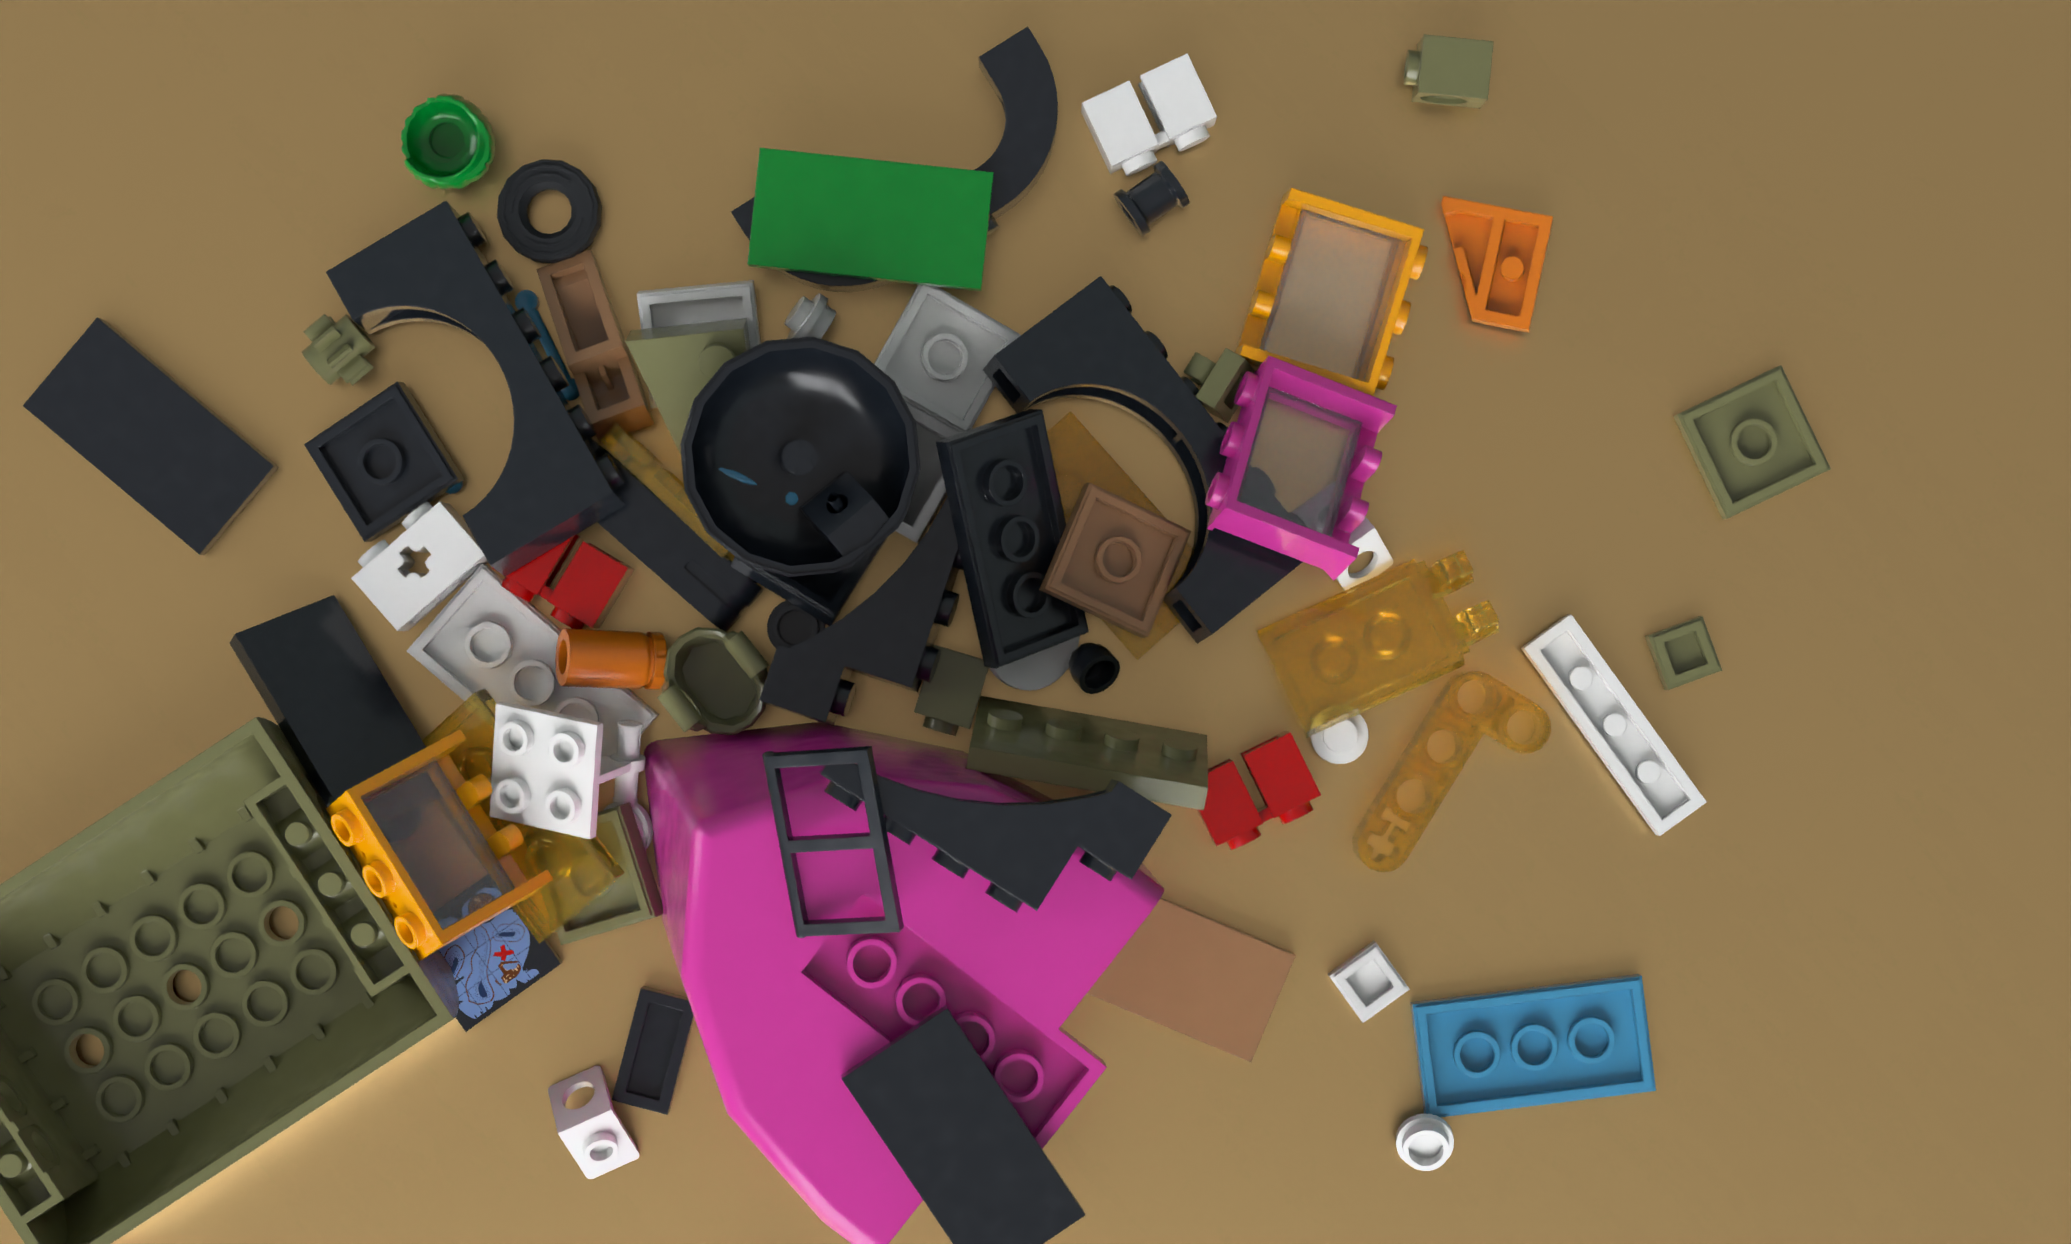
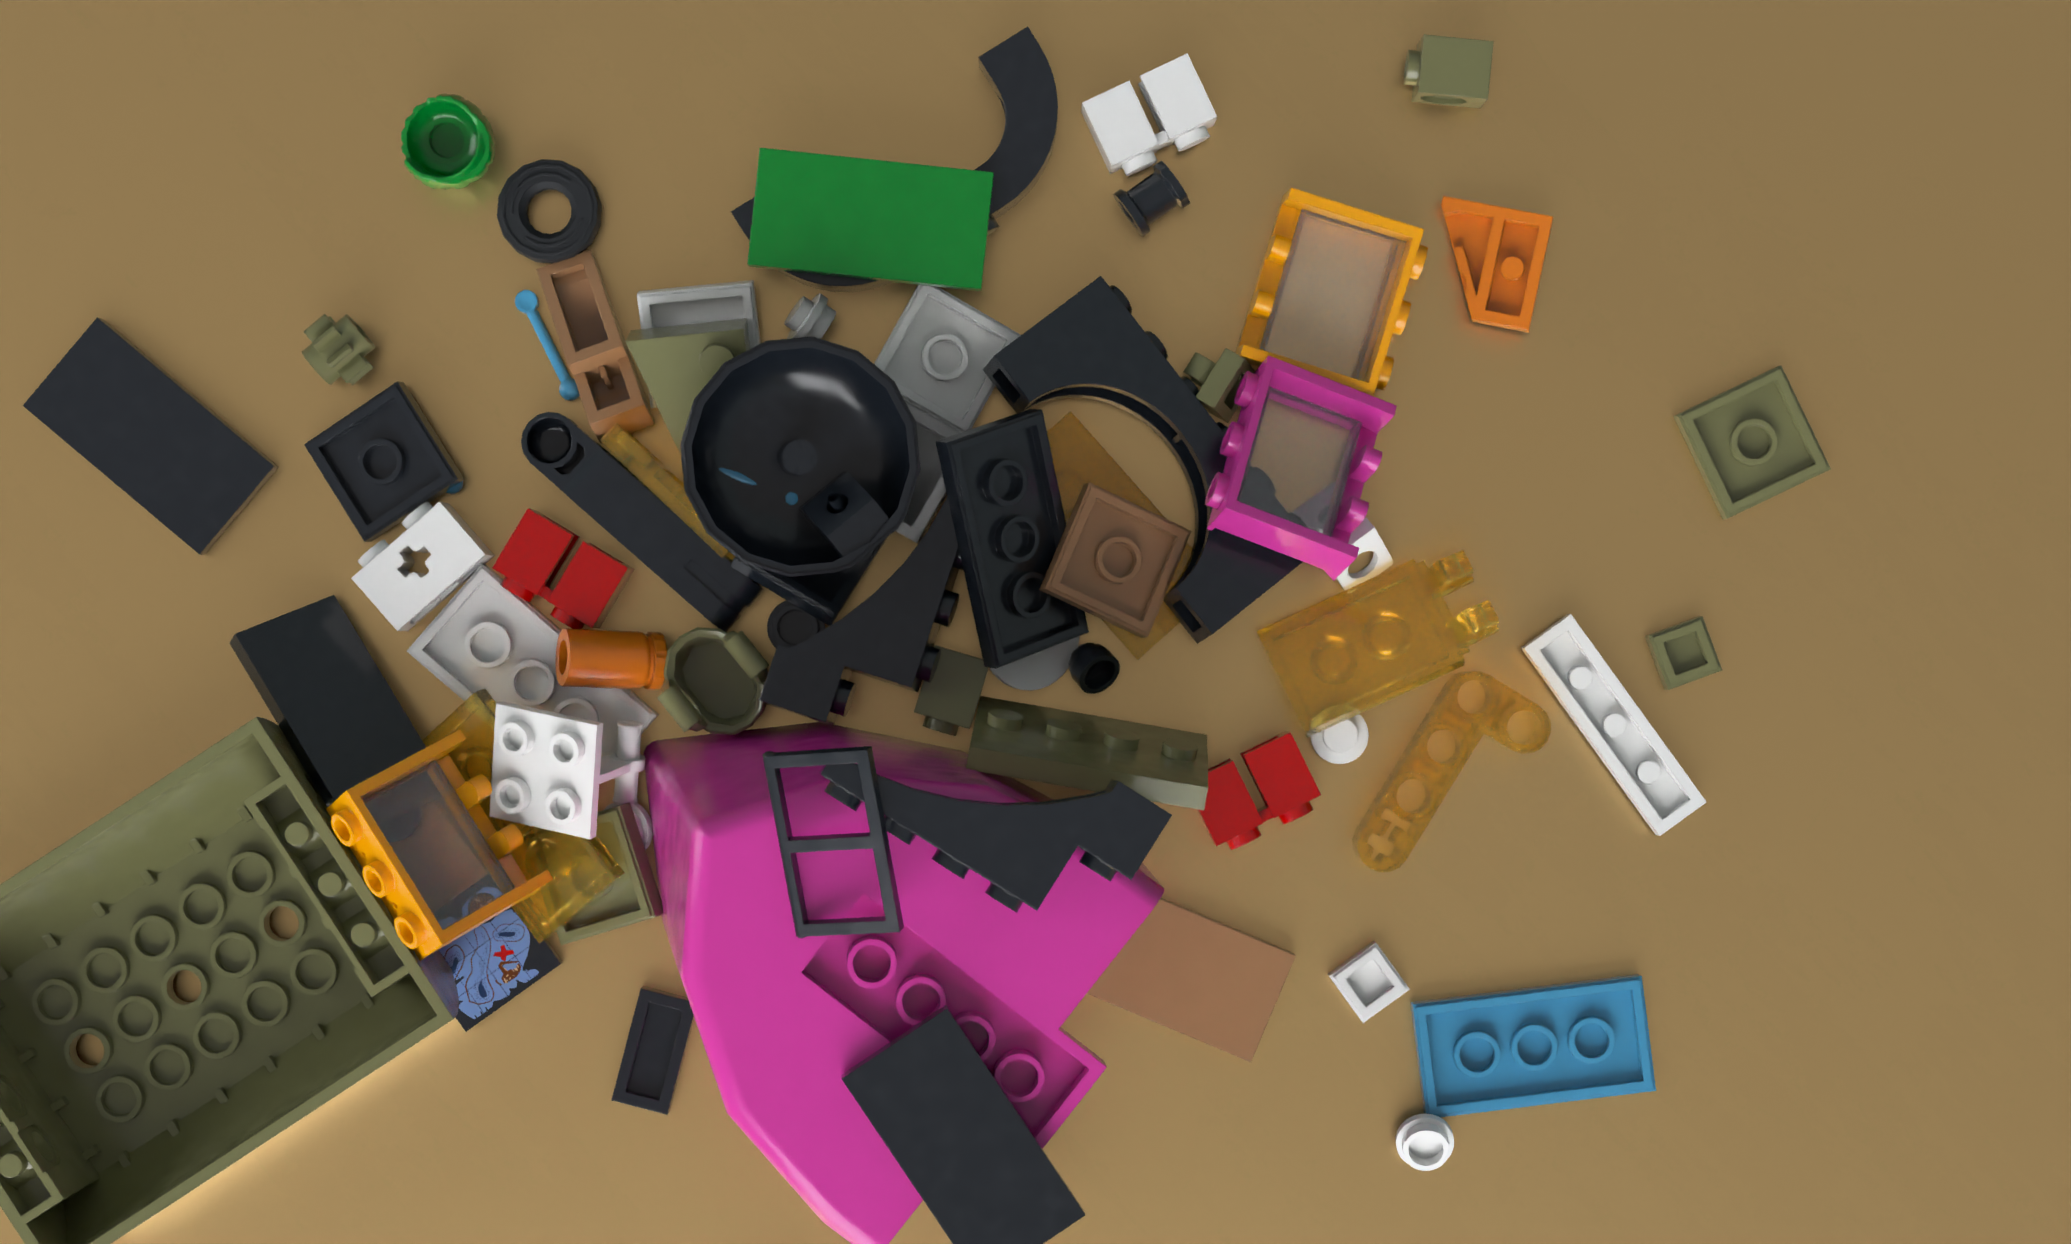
black arch [326,201,626,576] -> none
white bracket [548,1066,640,1179] -> none

